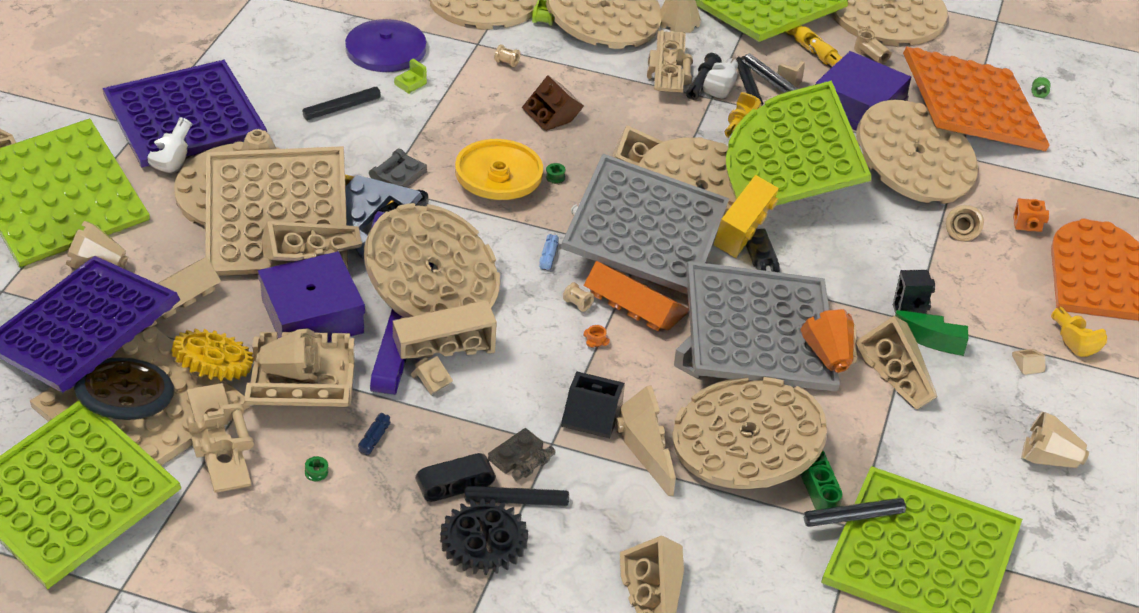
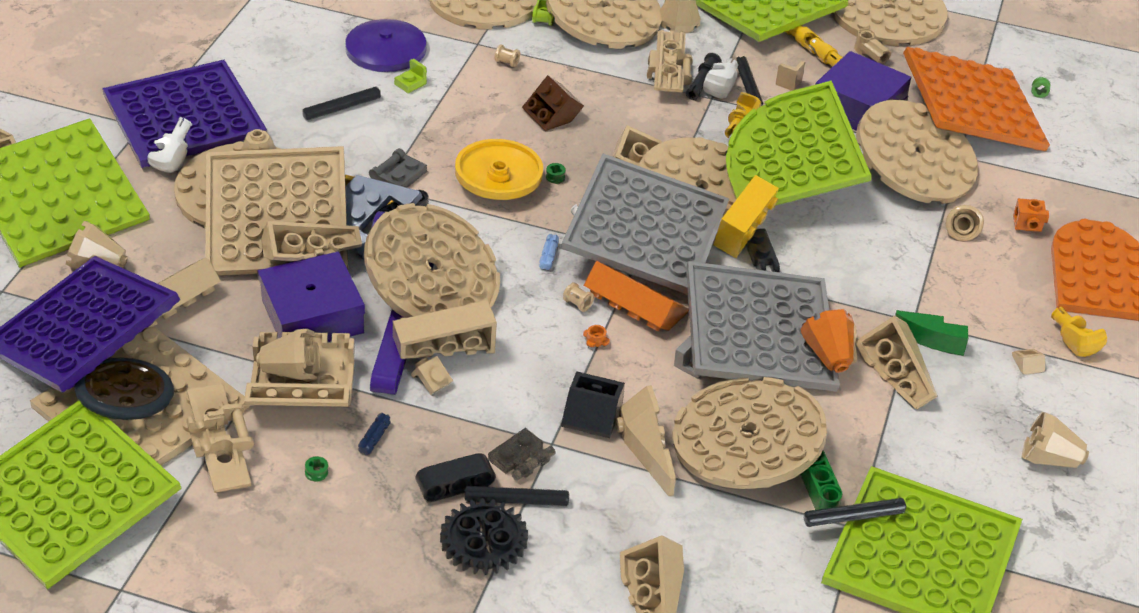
yellow gear [171,329,254,381] -> none
black axle [742,53,798,93] -> none
black brick [892,270,935,314] -> none

